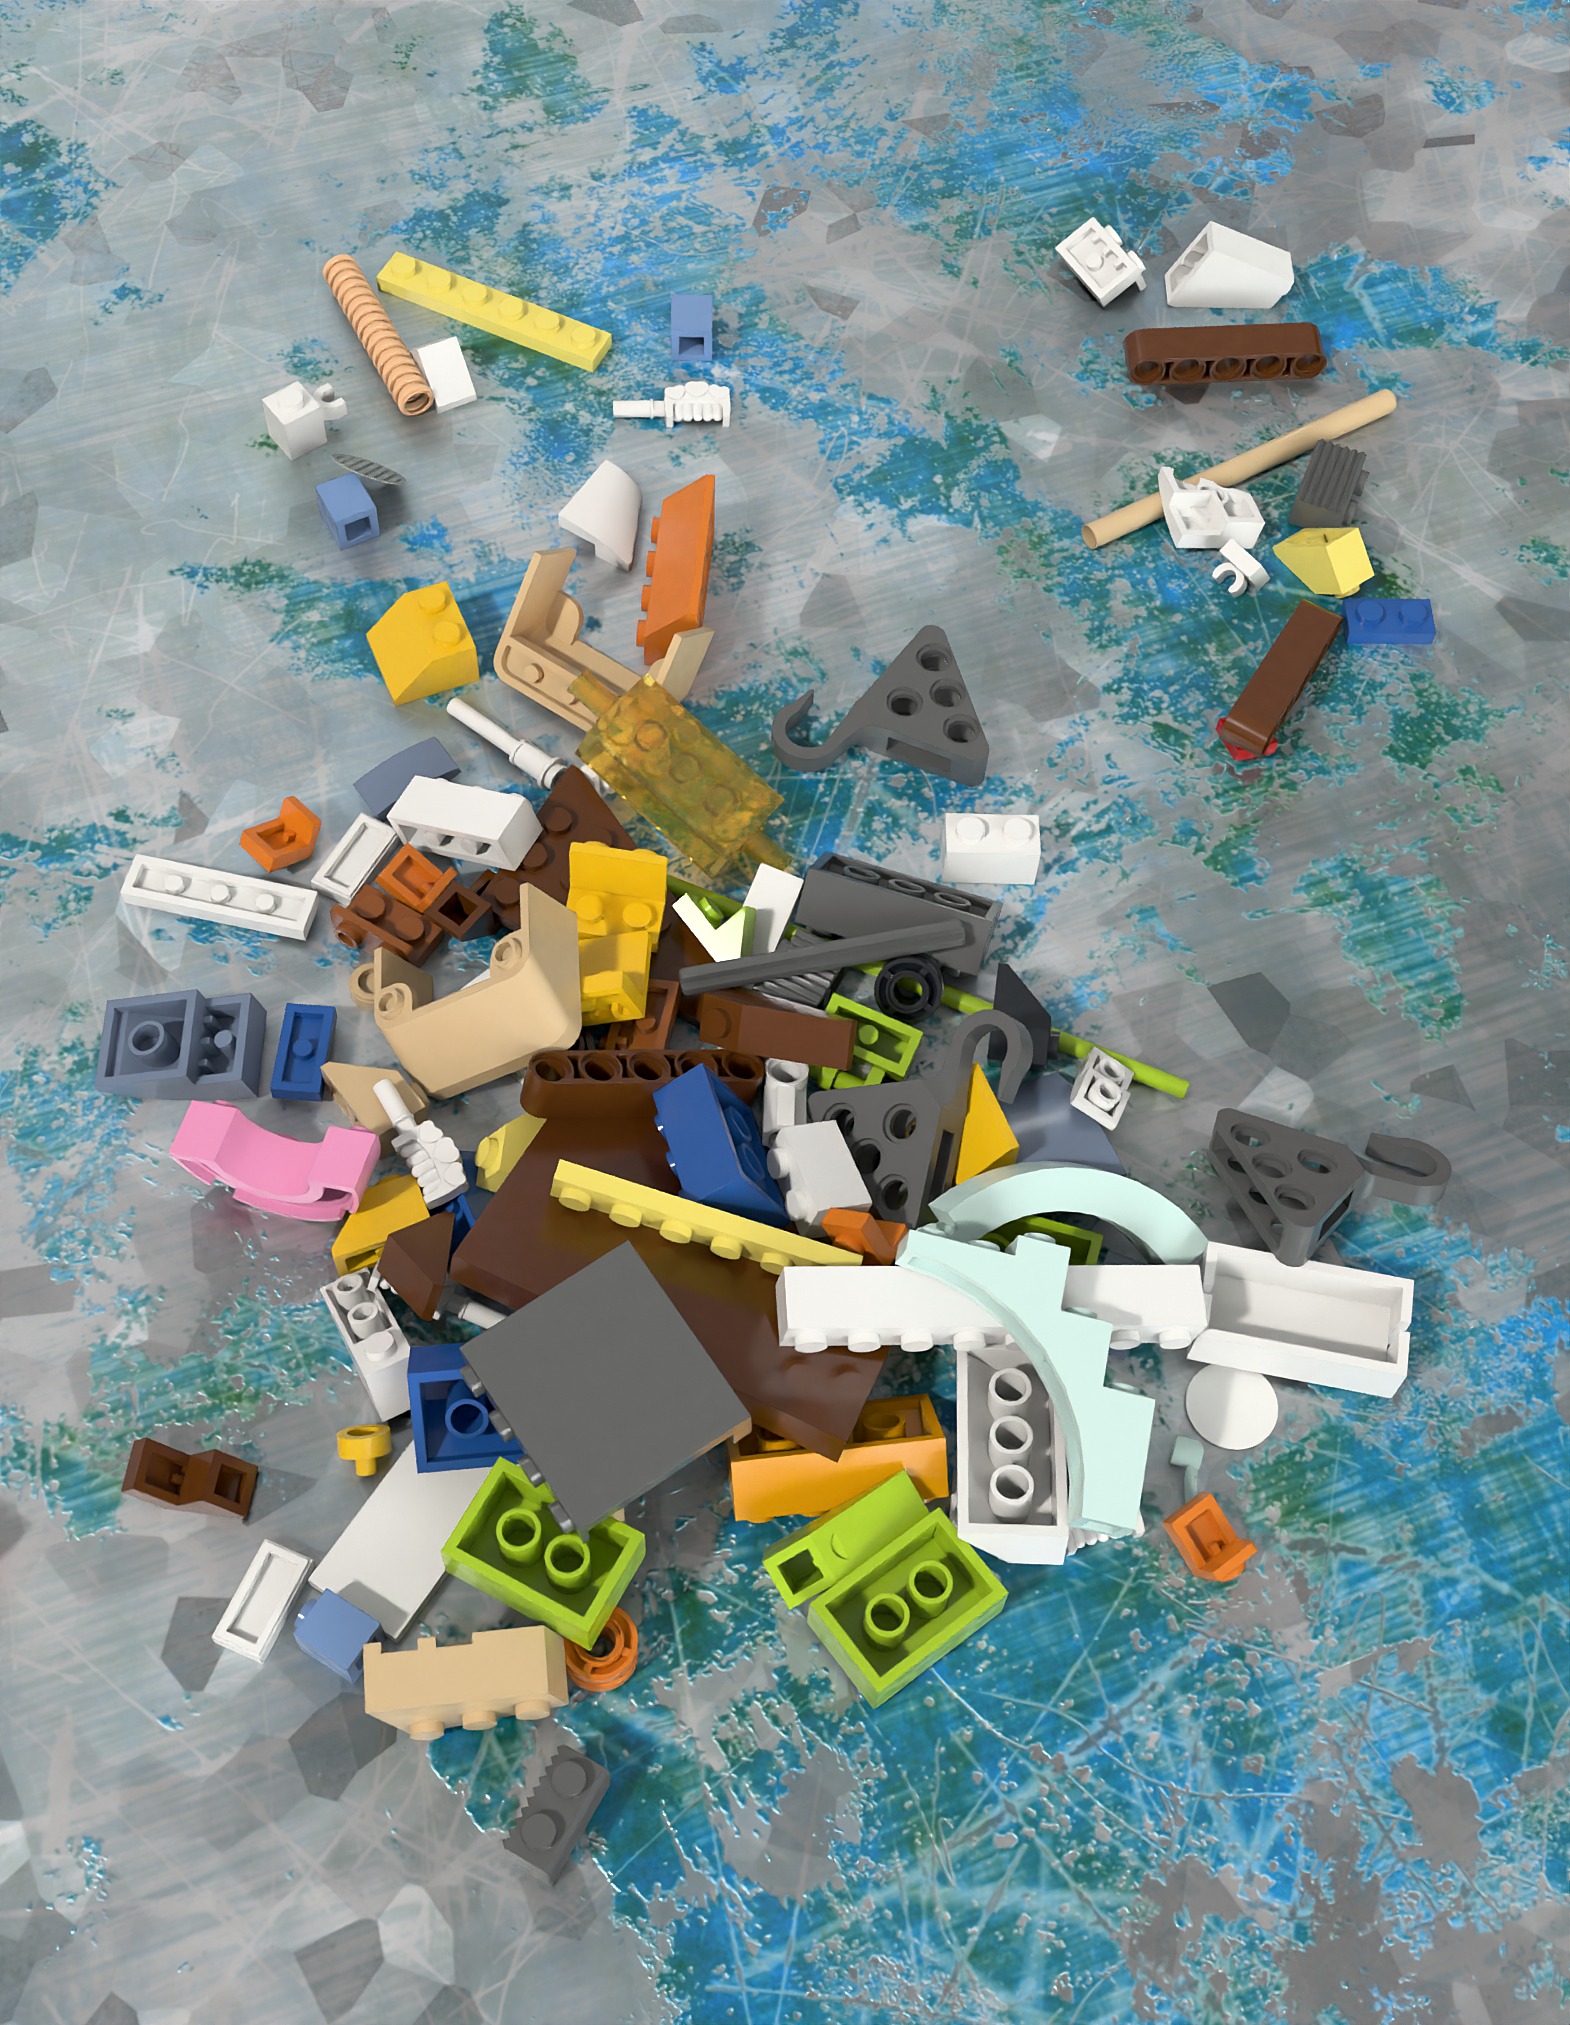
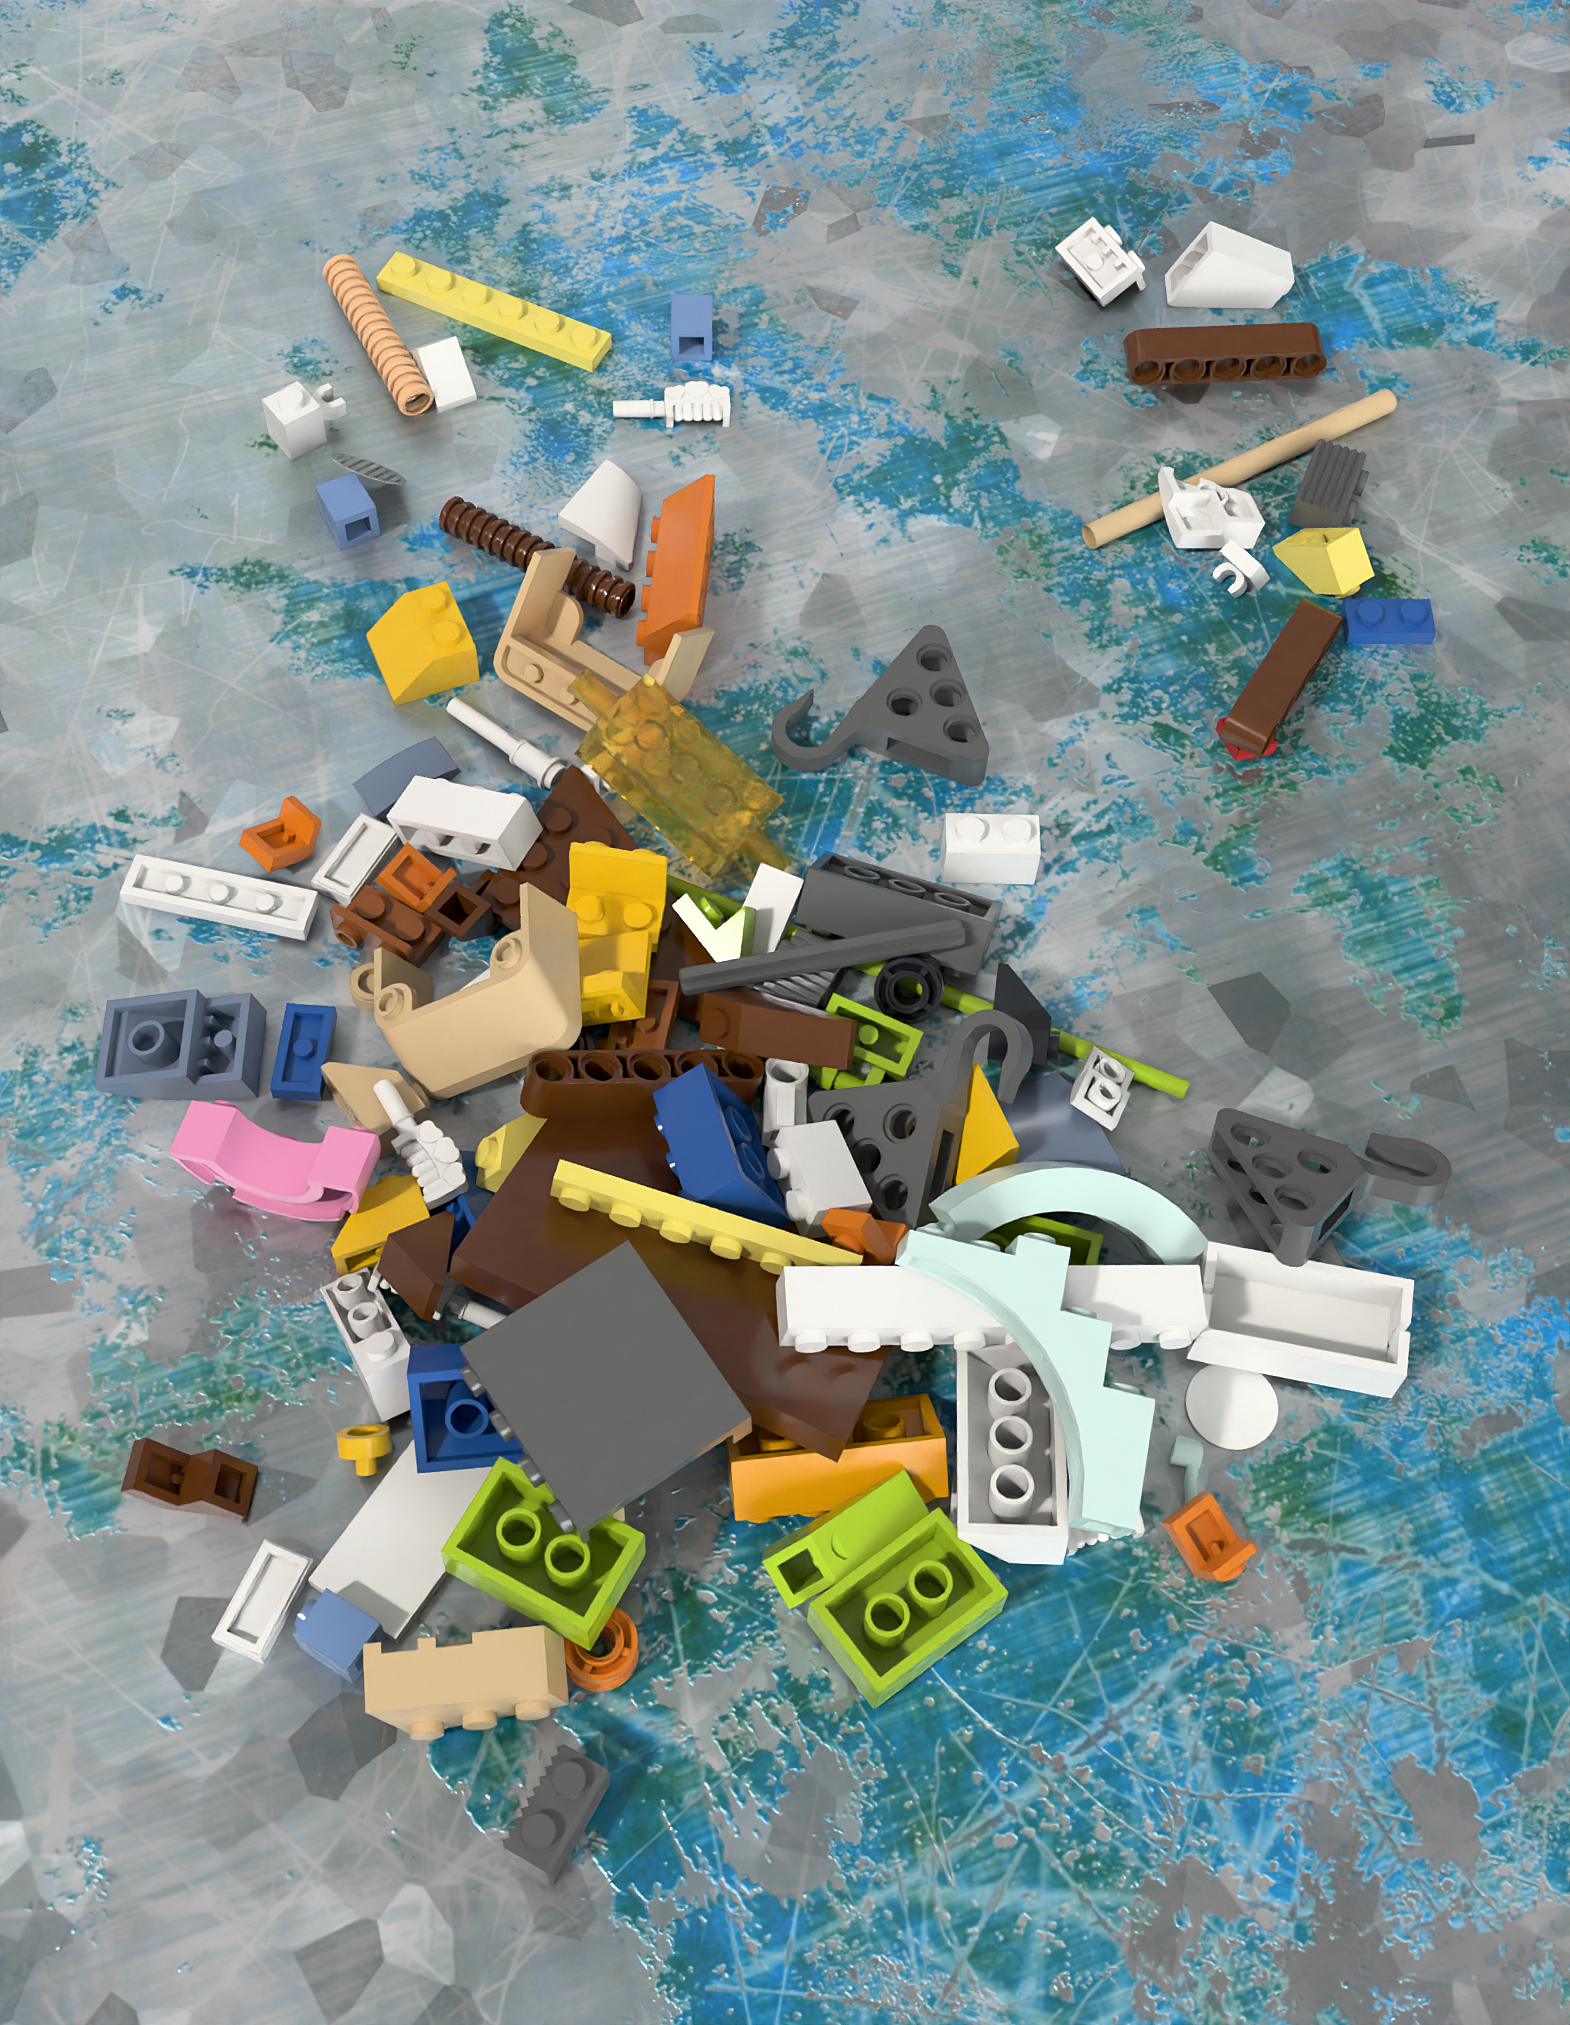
none -> reddish brown piece [439,496,636,619]

